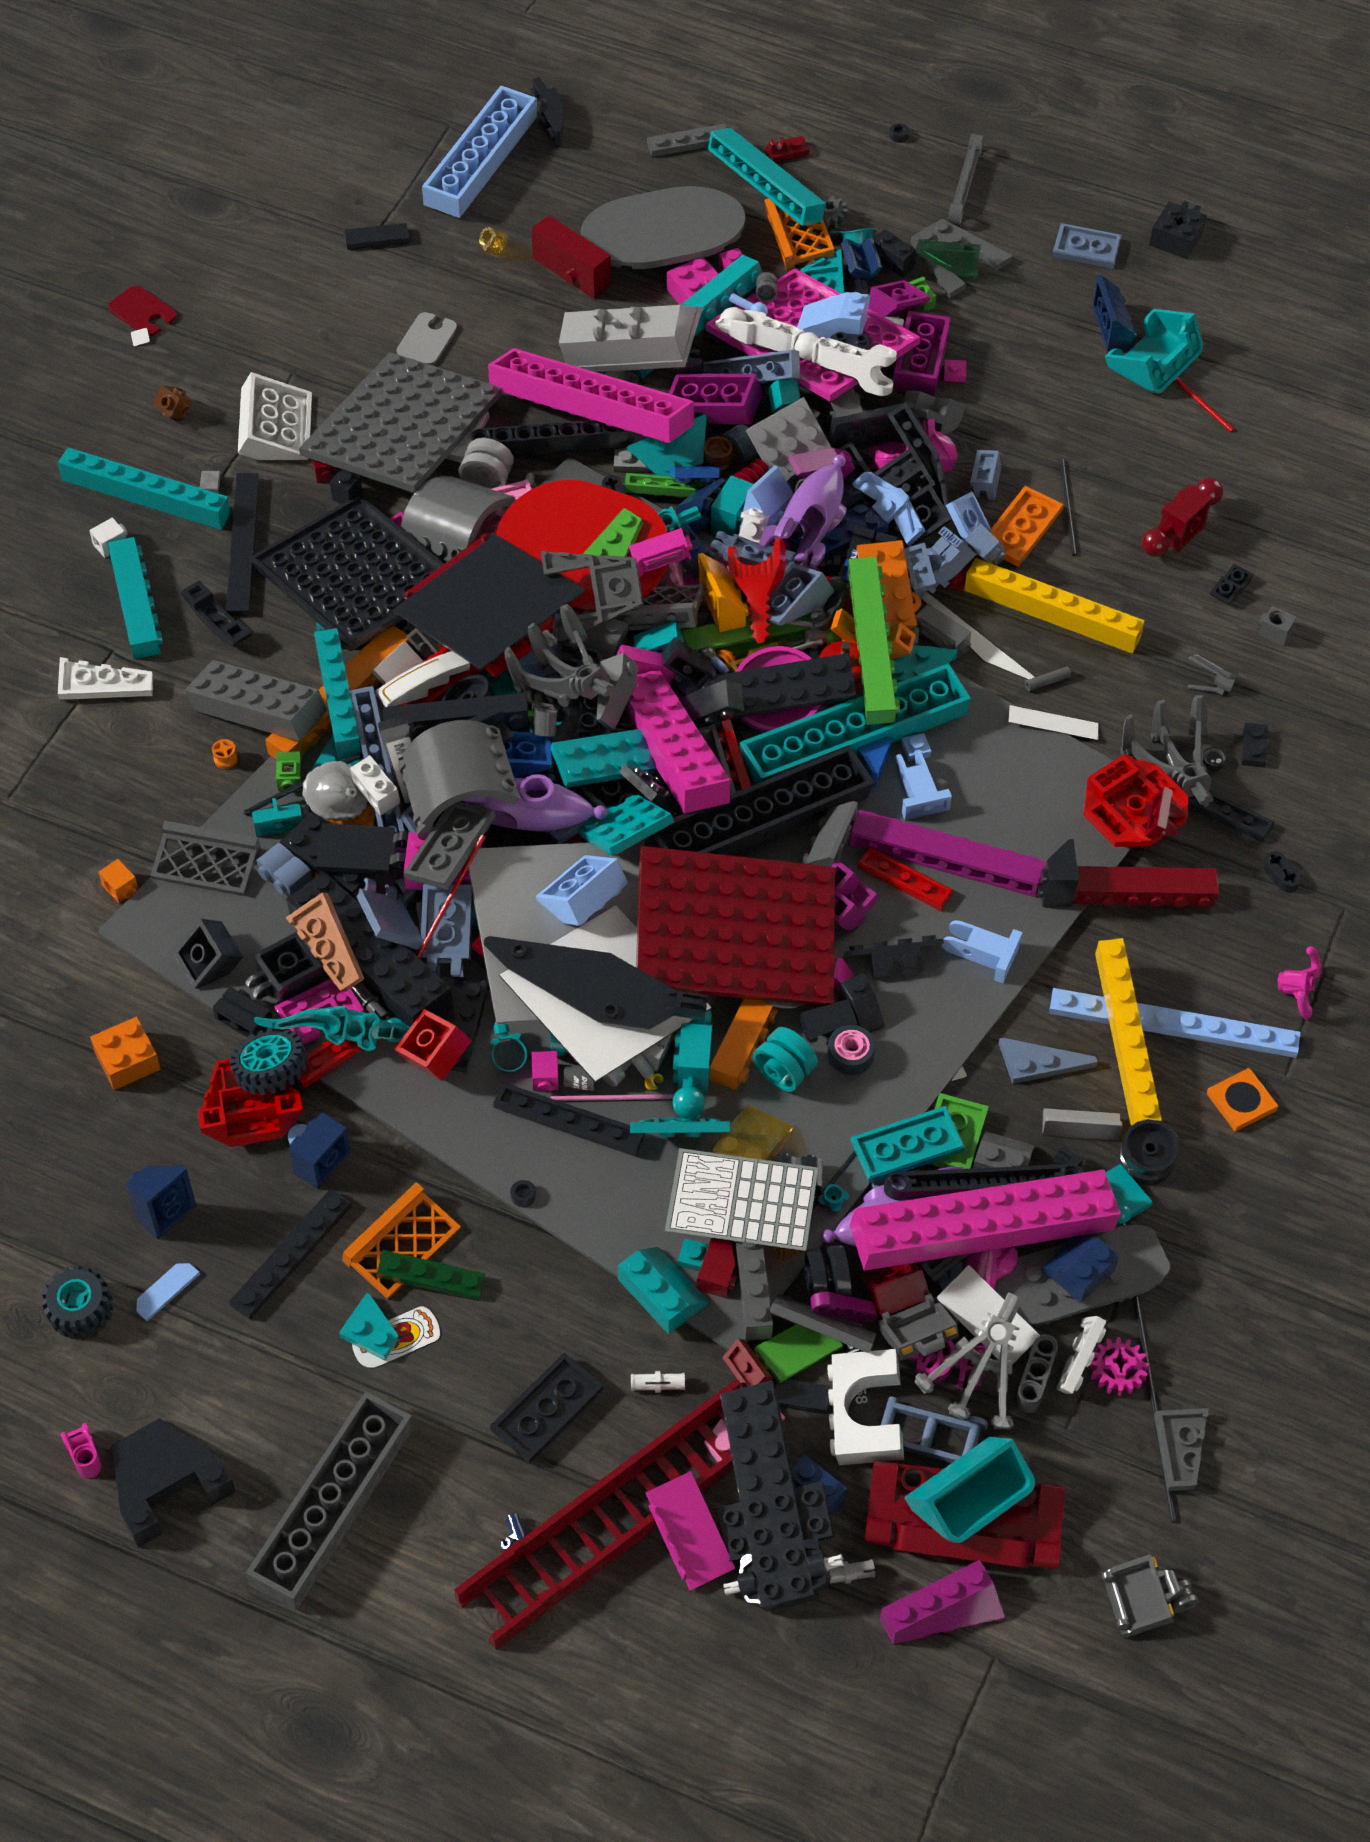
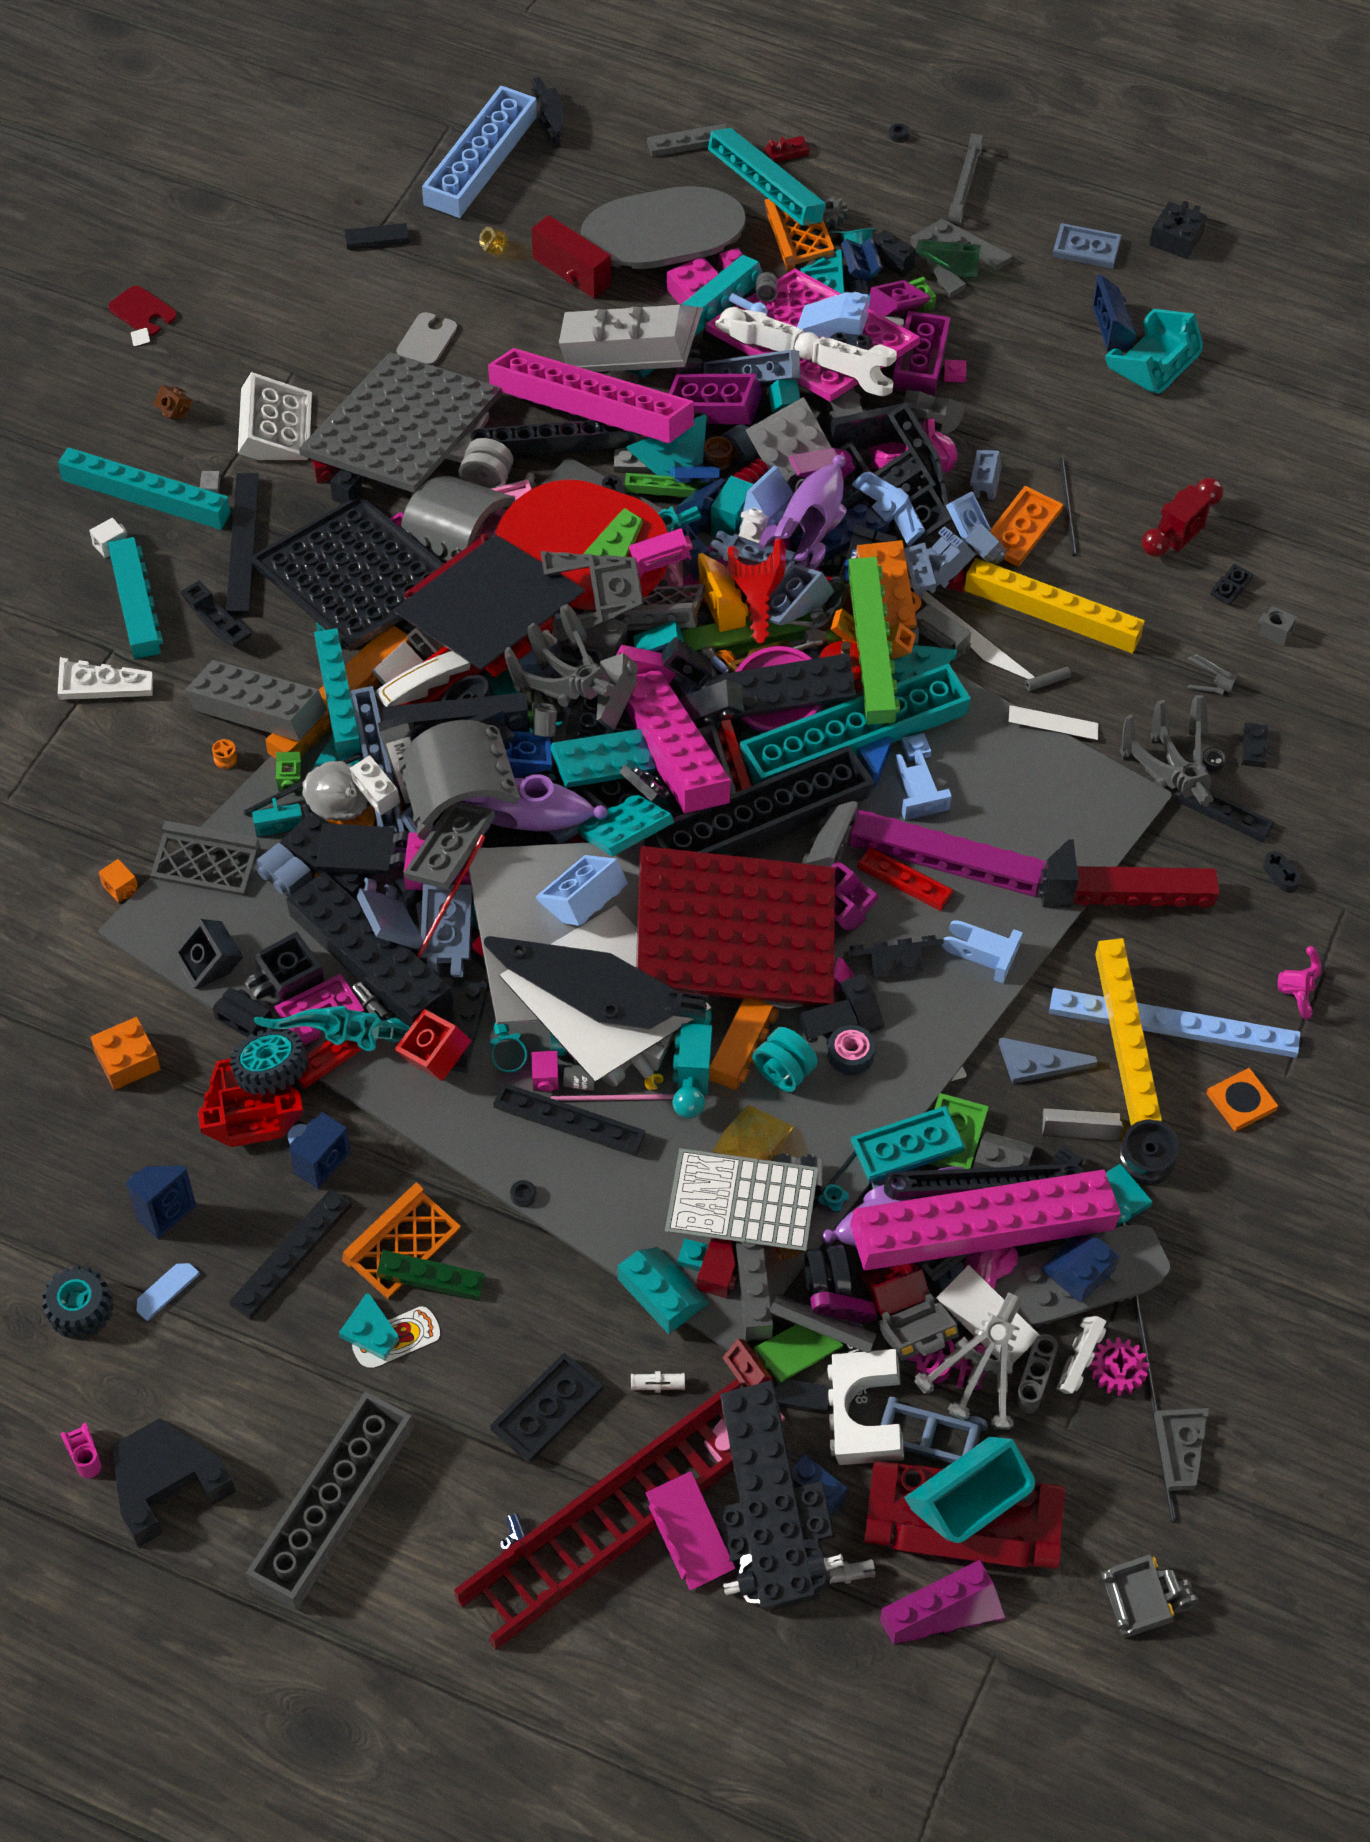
nougat wing [286,892,364,992] -> none
teal wing [630,1117,730,1137] -> none
red piece [1083,754,1188,849] -> none
dark red tile [1145,787,1186,840] -> none
red axle [1174,377,1234,432] -> none

